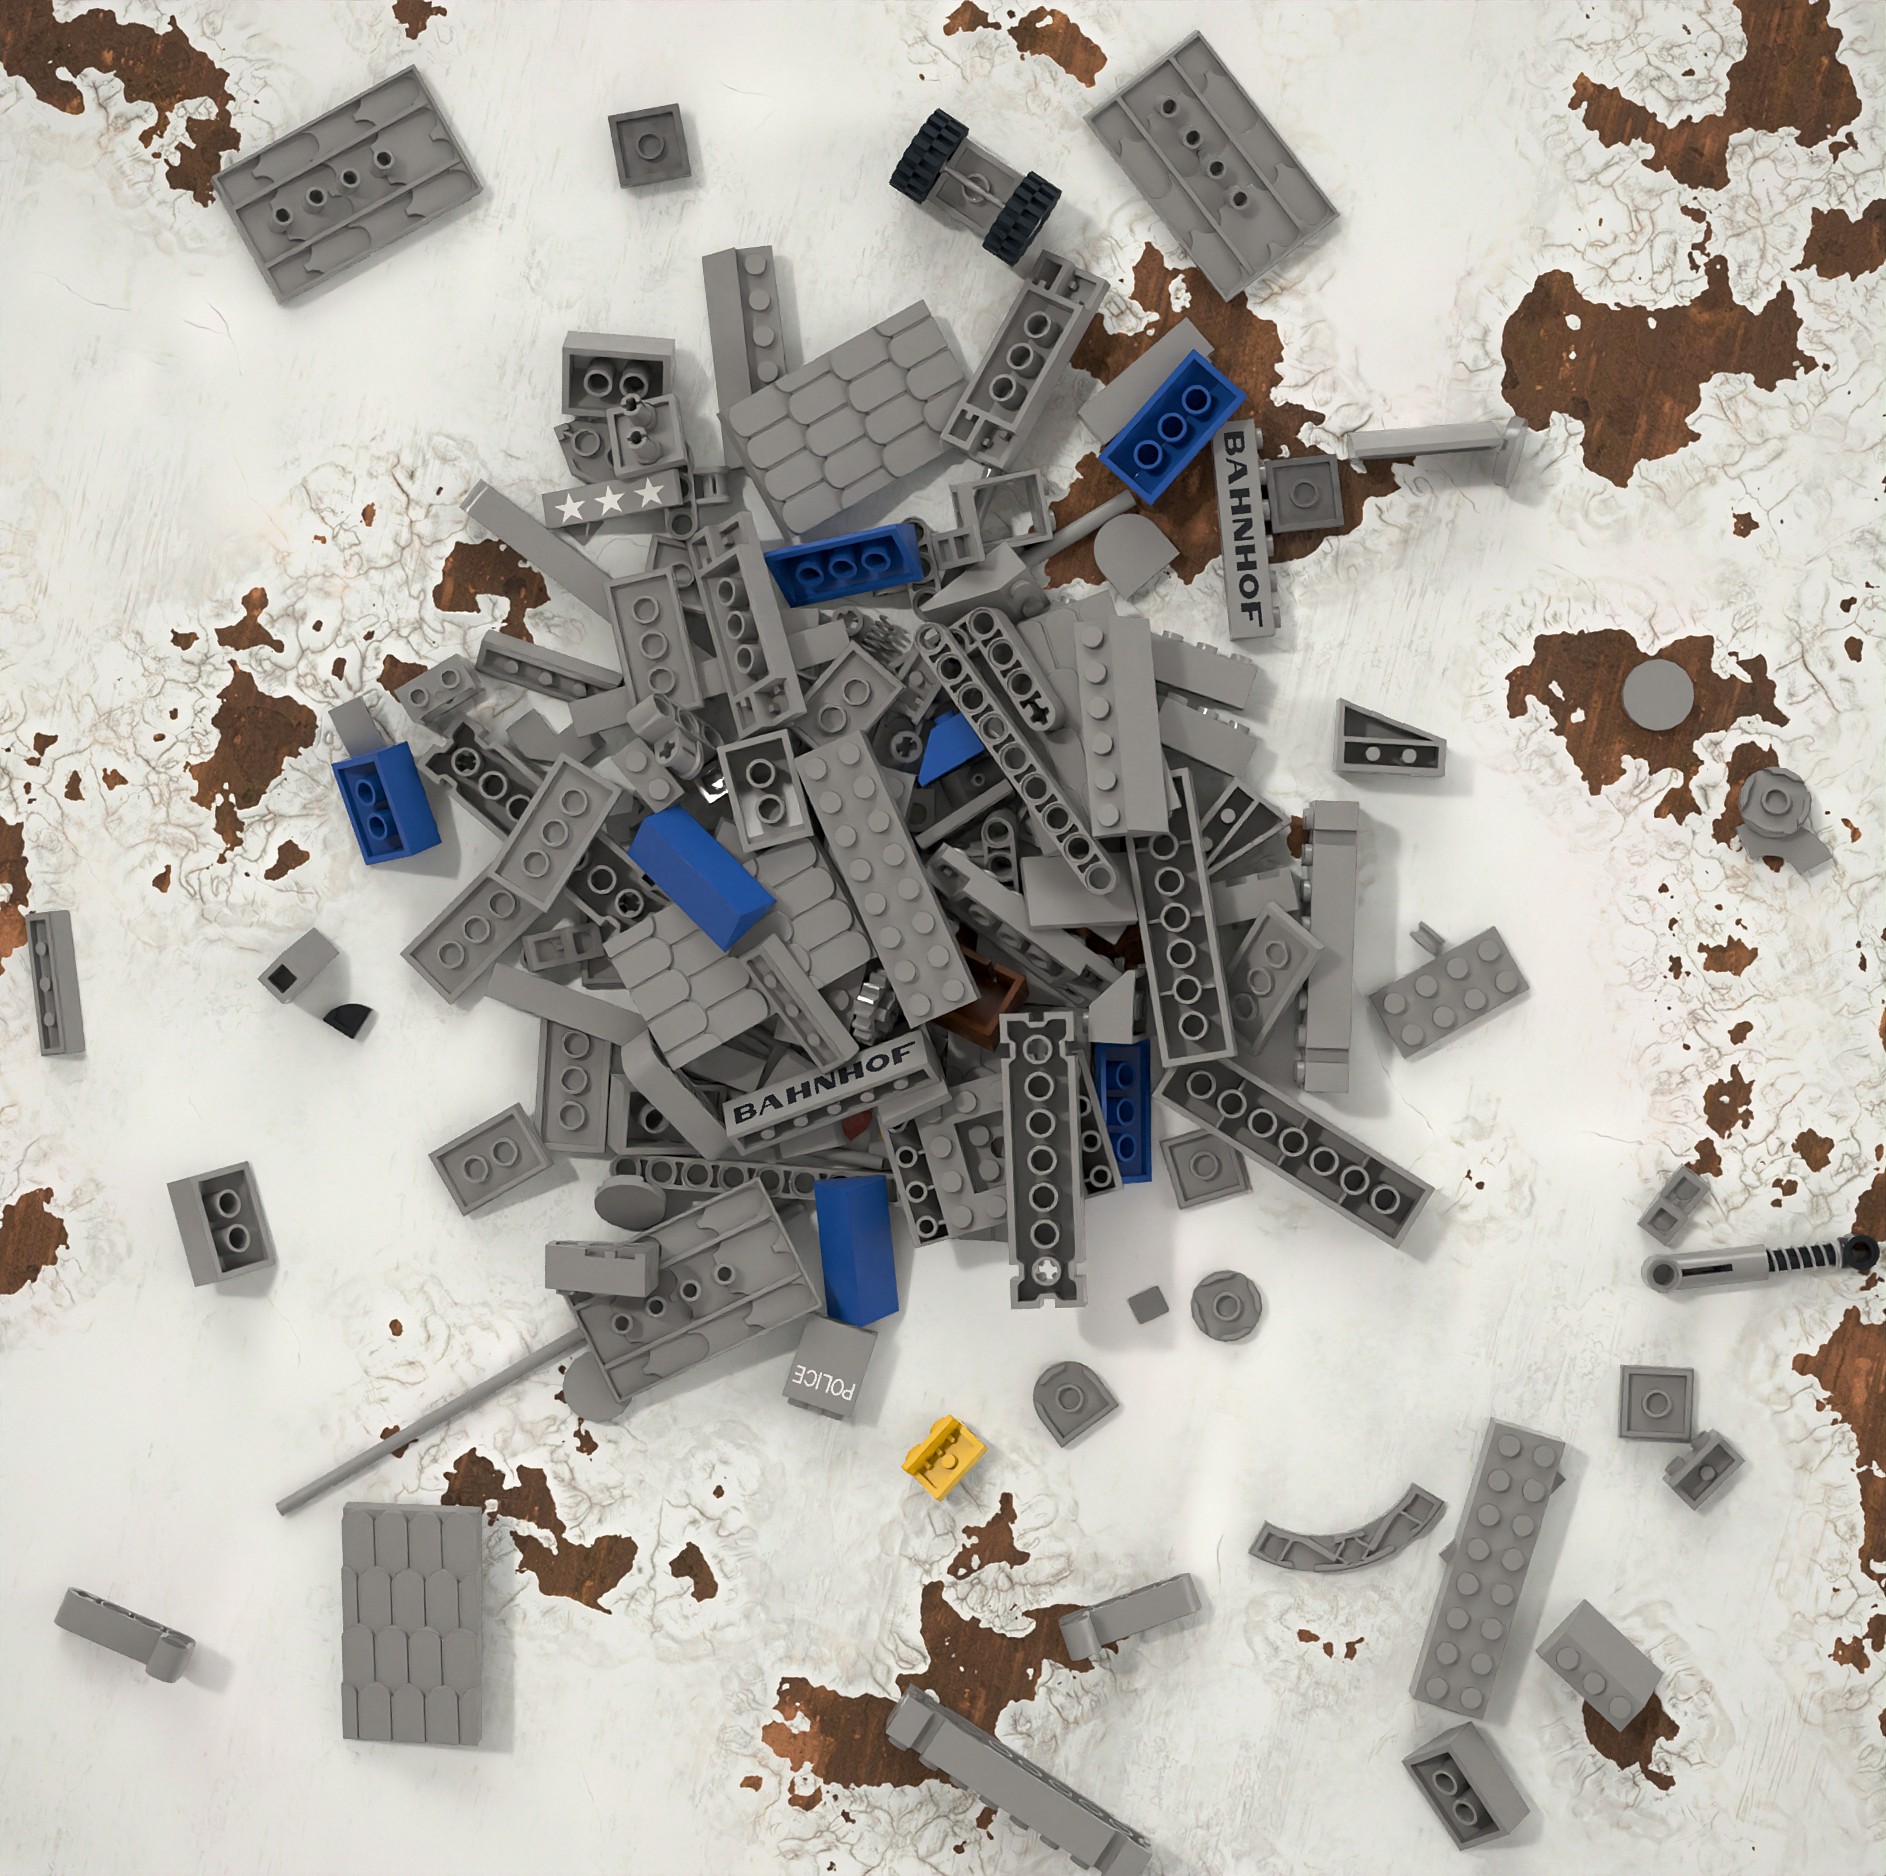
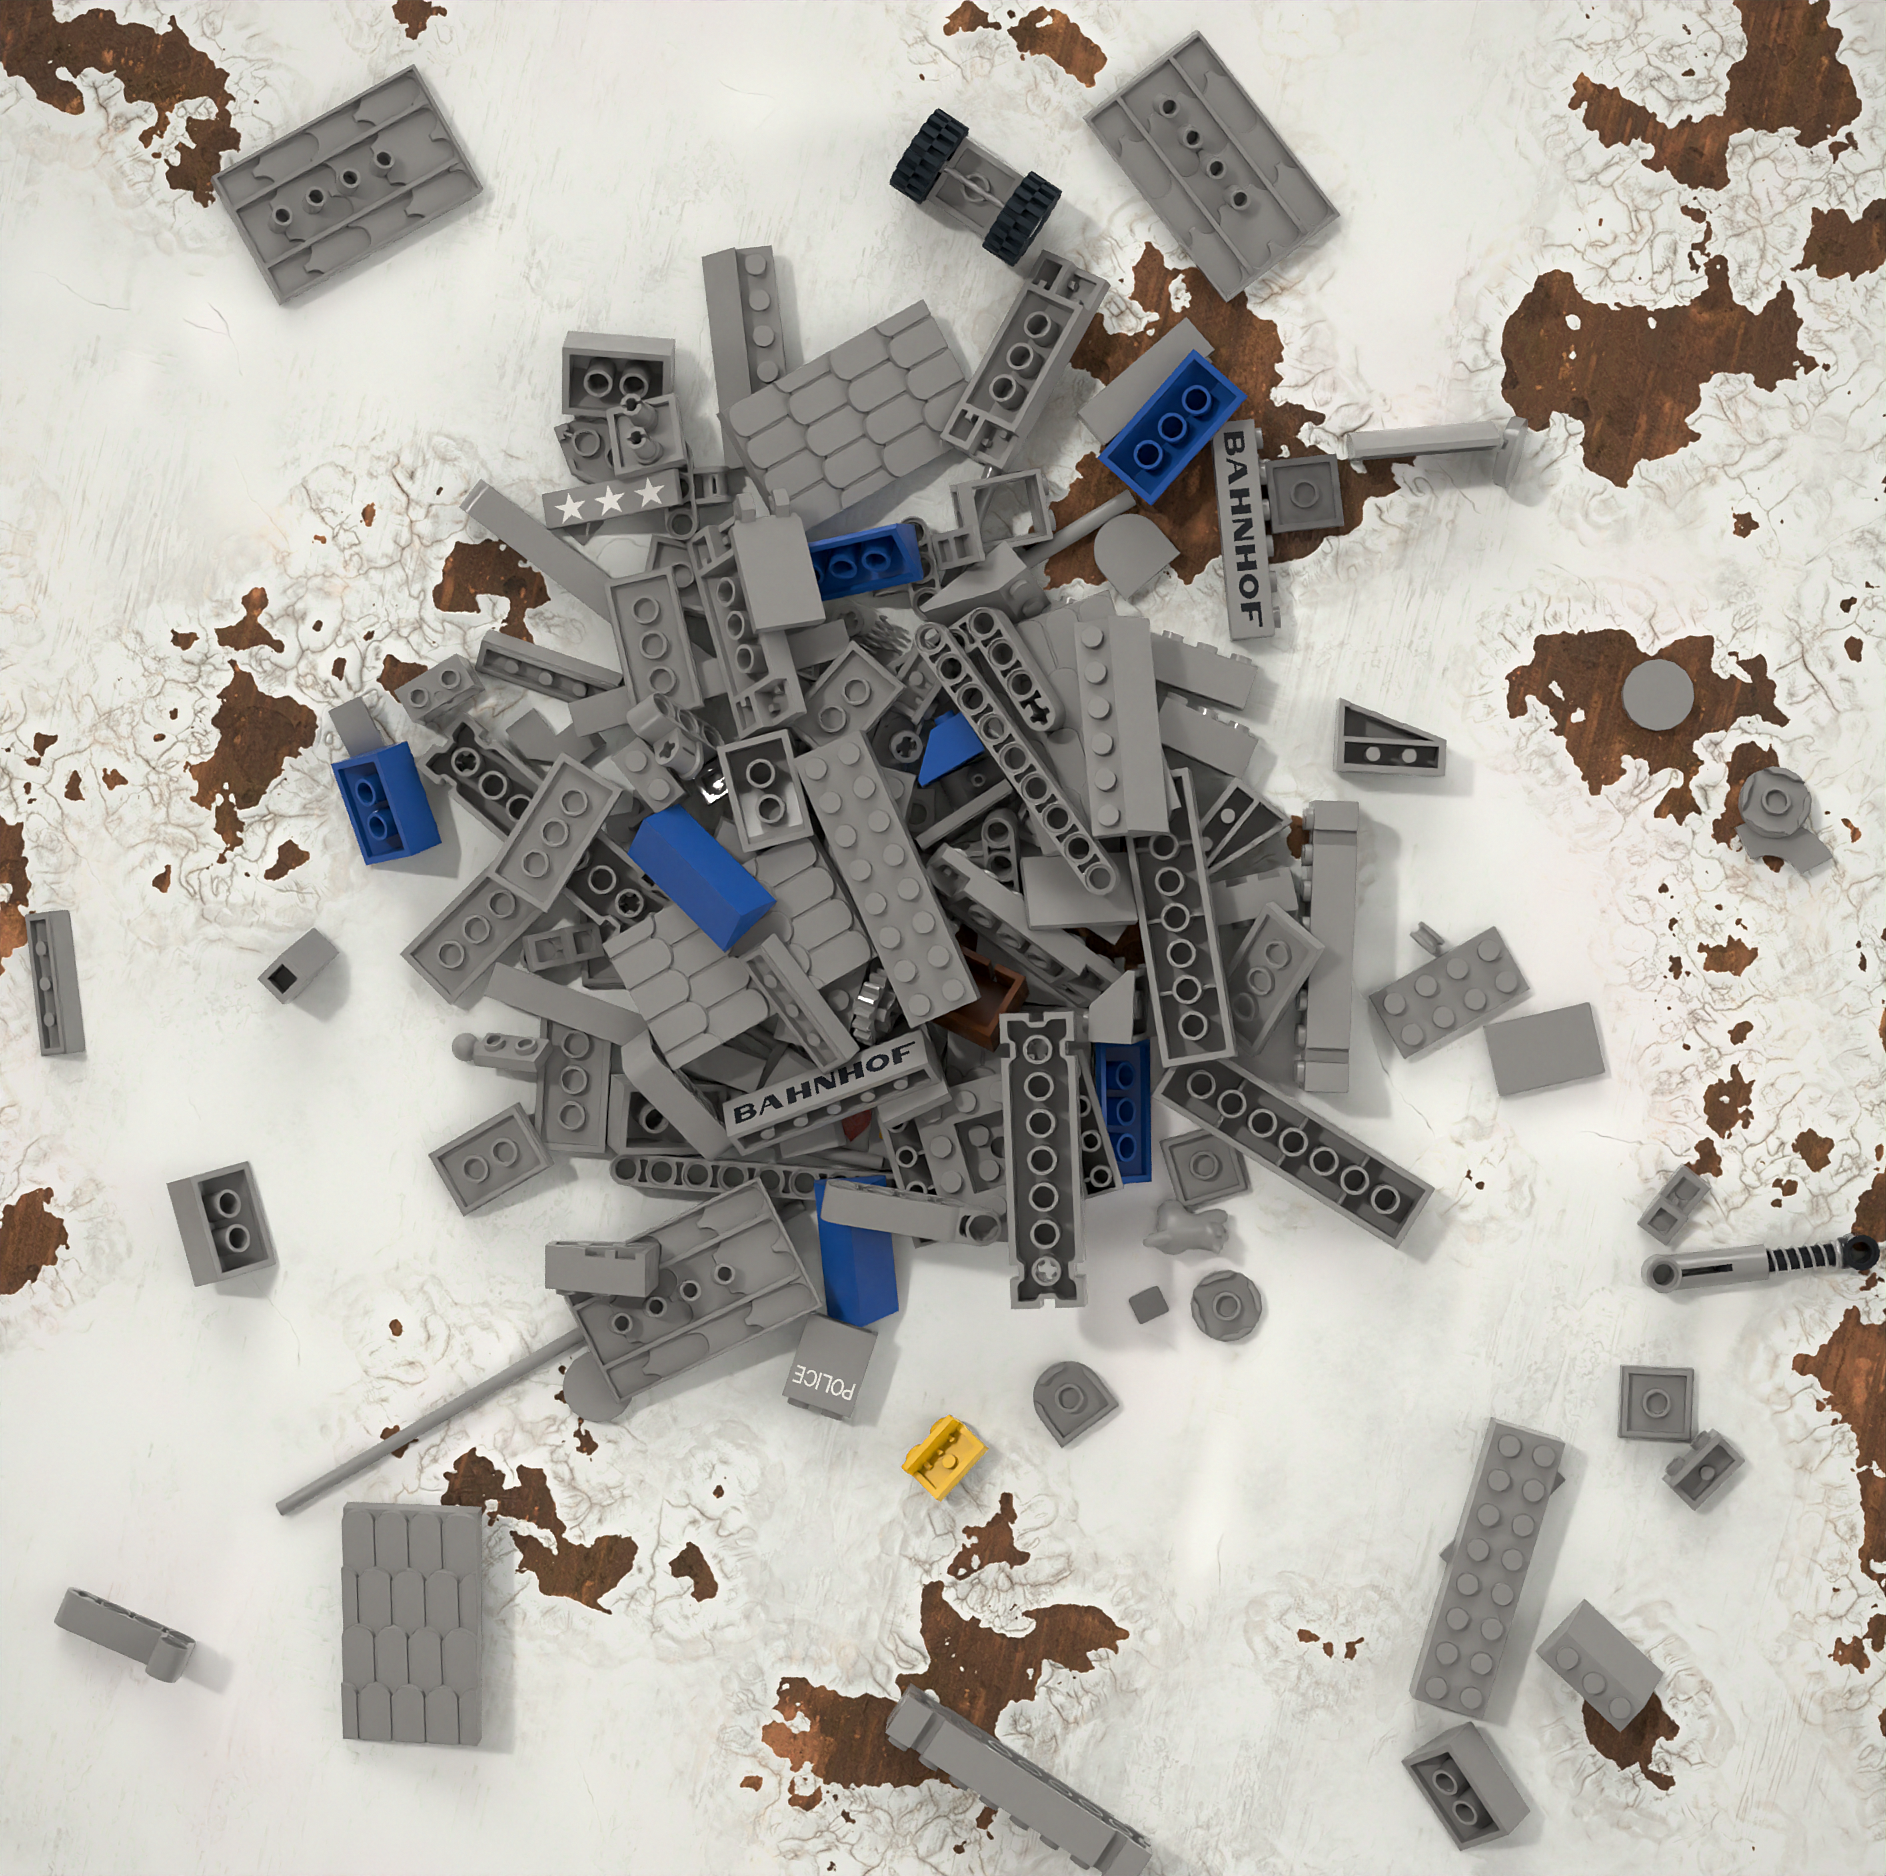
black tile [323,1003,373,1039] -> none
light grey tile [594,1174,666,1229] -> none
flat silver plate [608,103,692,189] -> none
light grey beam [1058,1573,1202,1661] -> none
light grey tile [1248,1482,1444,1573] -> none
none -> light grey plate [452,1033,553,1073]
none -> light grey tile [729,488,826,634]
none -> light grey piece [820,1179,1002,1247]
none -> light grey animal [1142,1200,1229,1255]
none -> light grey tile [1483,1002,1605,1097]

